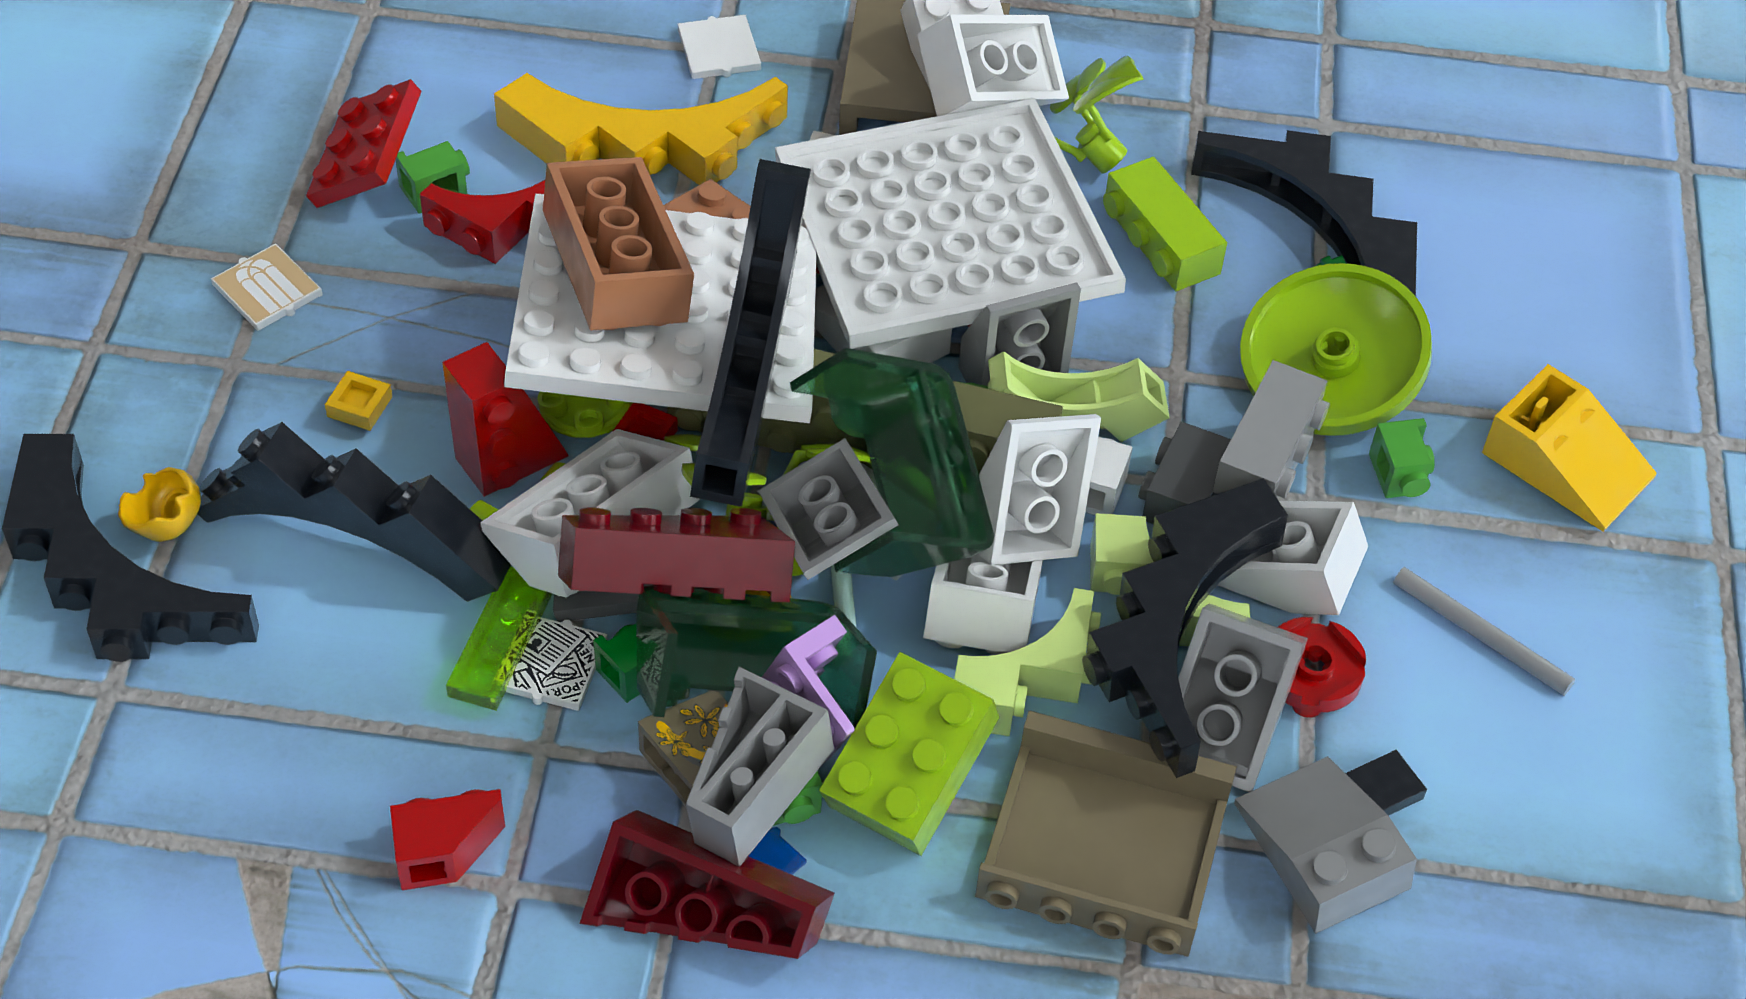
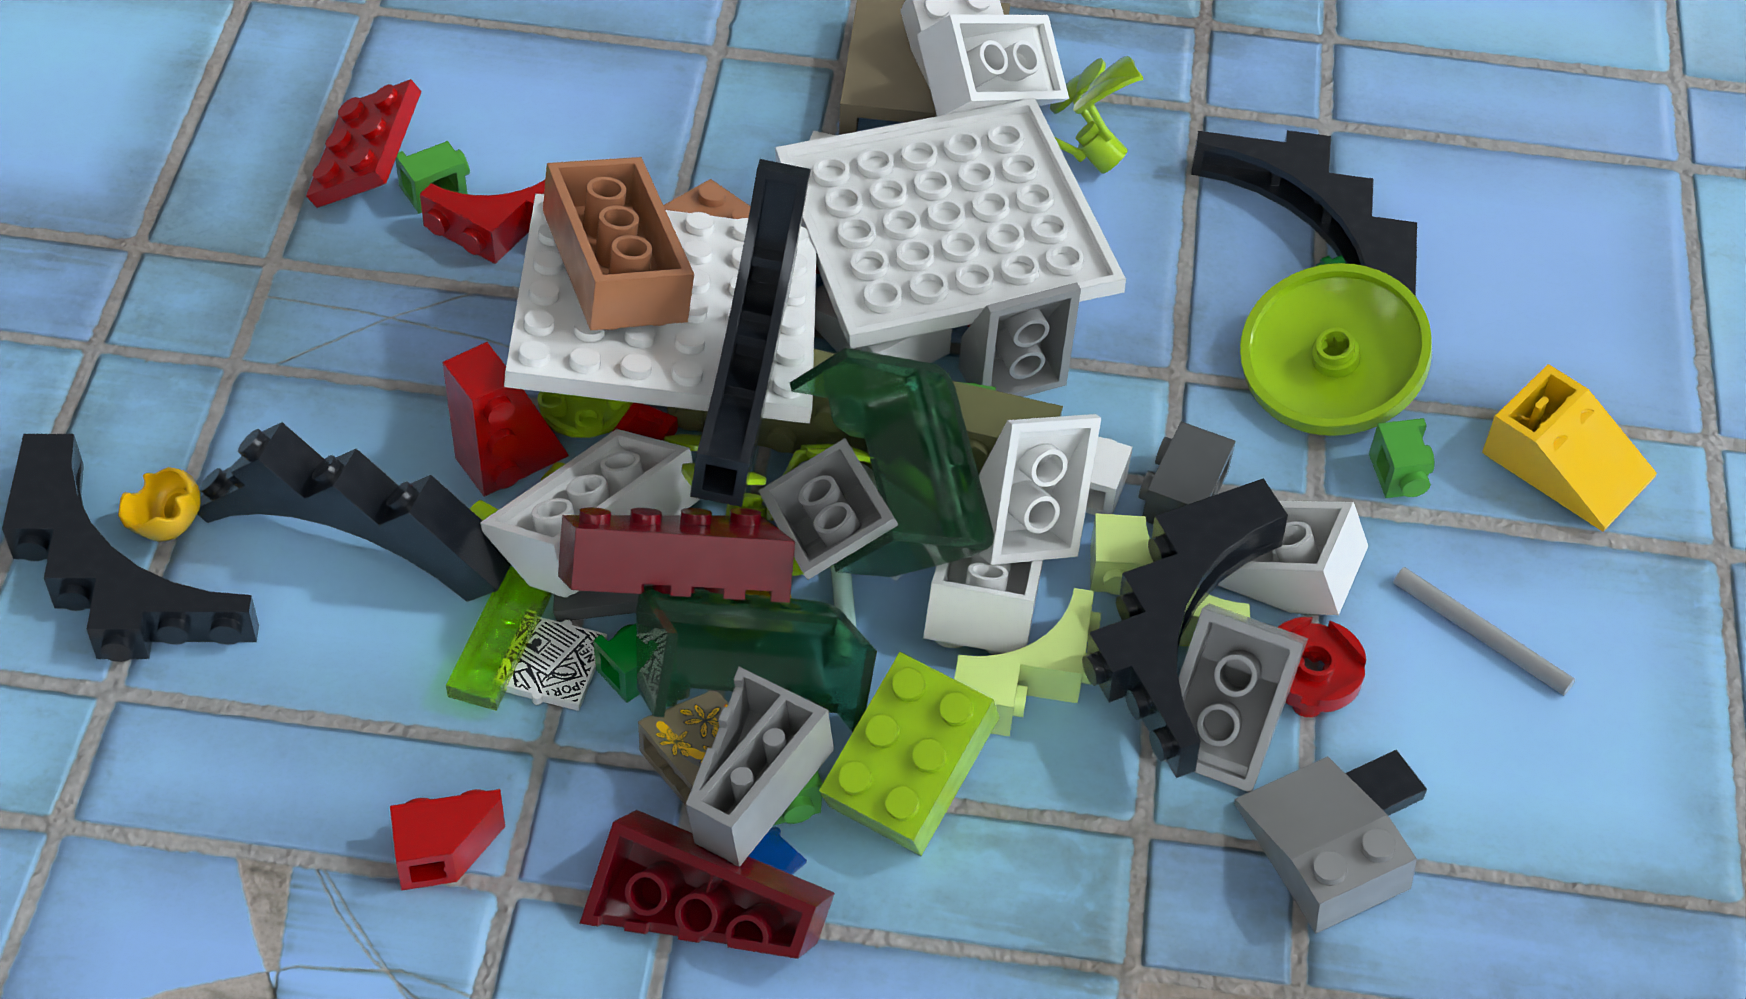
piece [211,243,323,331] -> none
yellow plate [324,371,393,431] -> none
yellow arch [494,73,788,185] -> none
white piece [678,15,761,79] -> none
lavender bracket [762,615,855,763] -> none
dark tan panel [975,710,1237,957] -> none
yellowish green arch [988,351,1170,442] -> none
lime brick [1103,156,1228,292] -> none
light grey wedge [1213,360,1330,499] -> none

